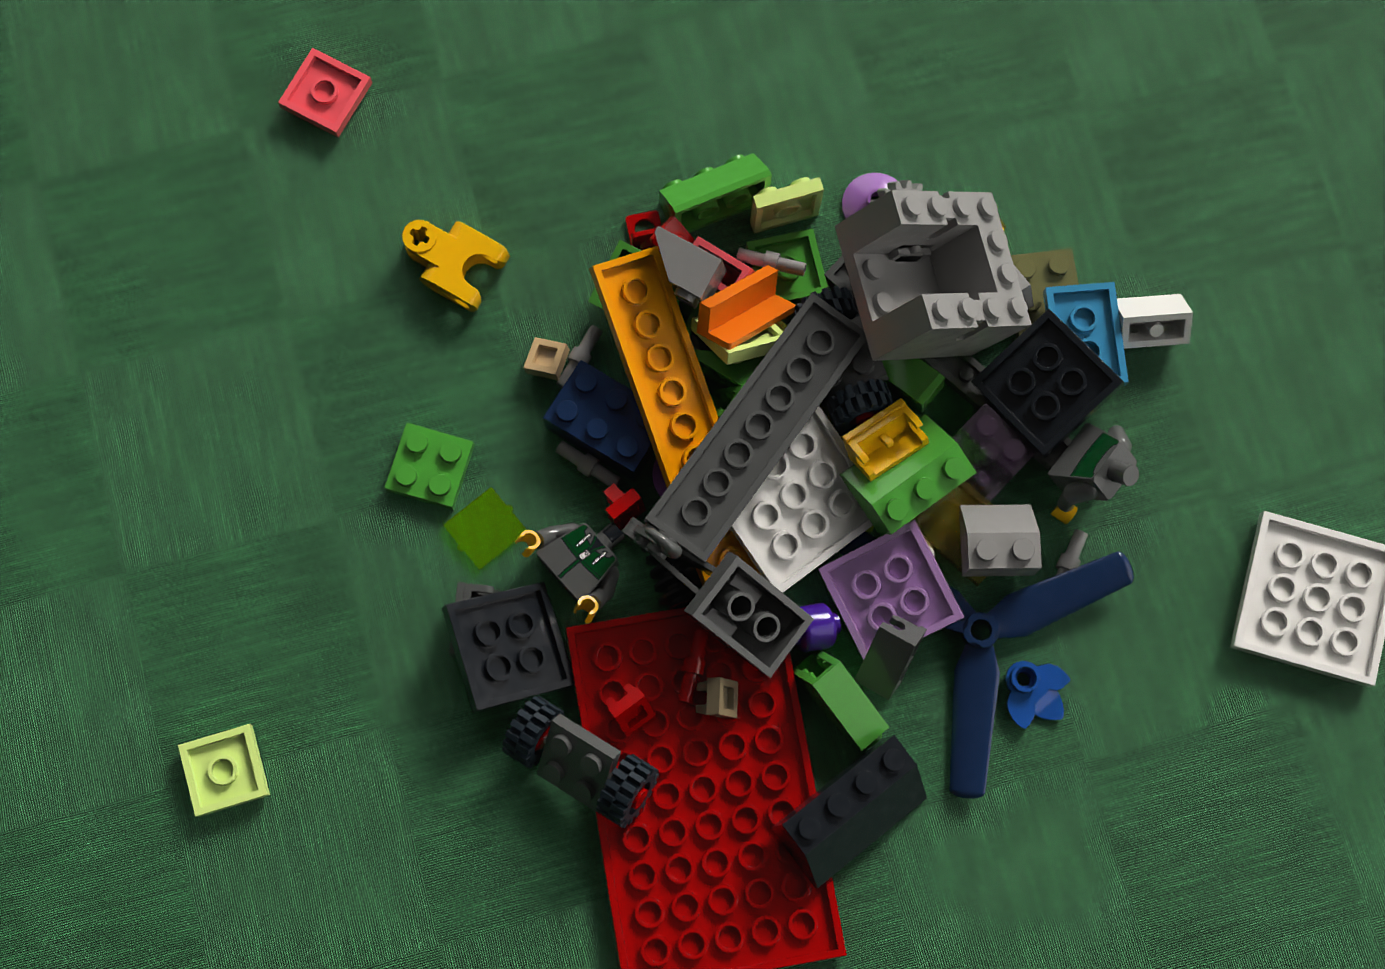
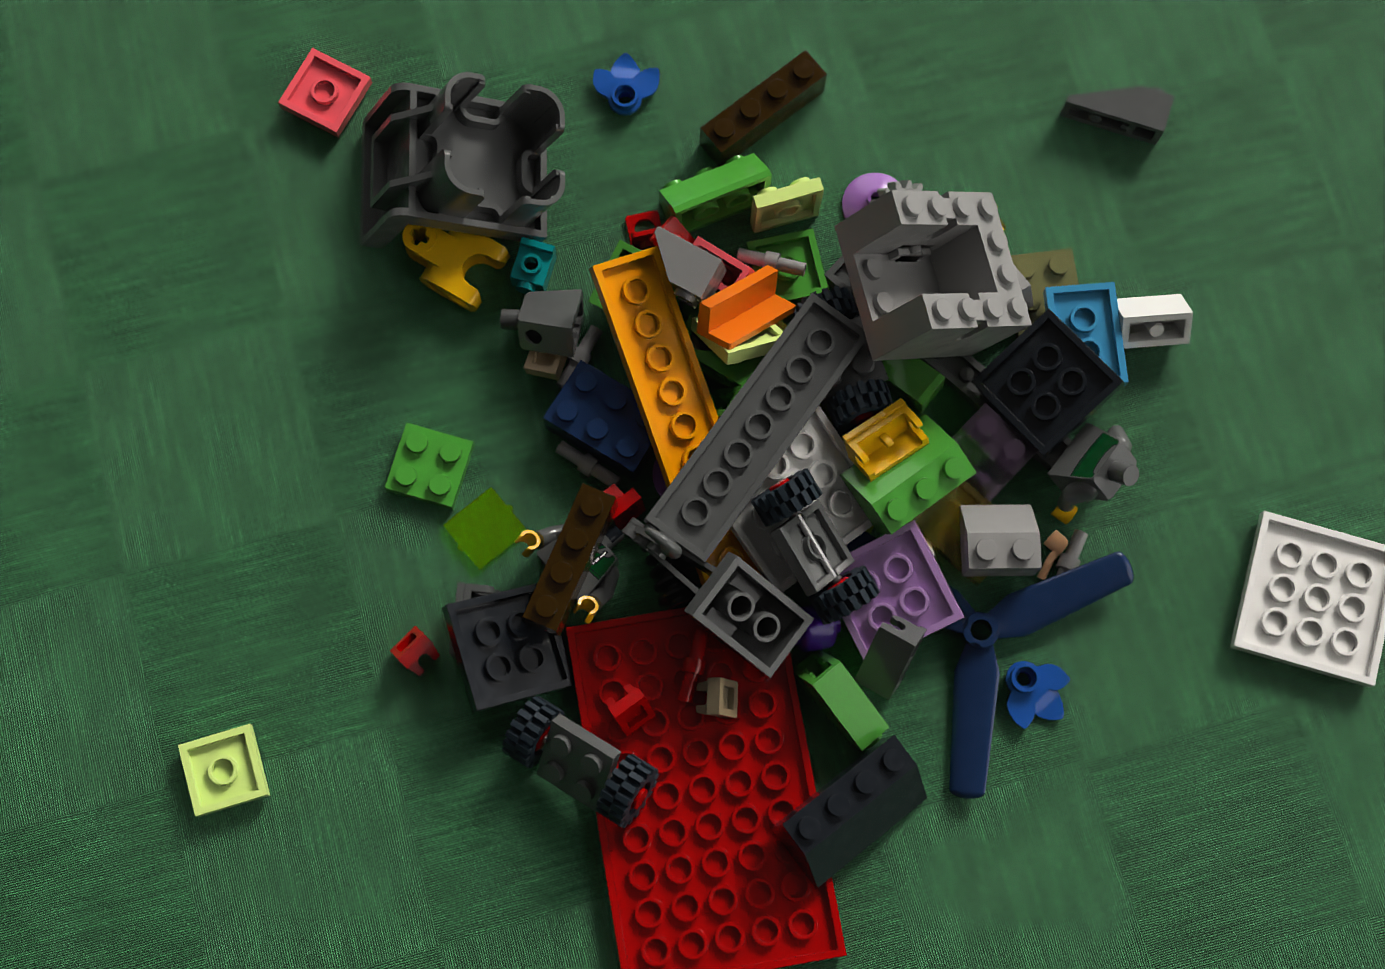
none -> dark grey piece [360,72,565,249]
none -> red tile [390,626,440,676]
none -> dark grey torso [500,289,584,357]
none -> teal brick [510,237,557,294]
none -> dark brown brick [522,483,618,637]
none -> blue plate [593,53,660,116]
none -> dark brown brick [699,50,827,167]
none -> plate [751,468,880,625]
none -> light nougat hand [1037,530,1068,580]
none -> dark grey slope [1059,86,1174,145]

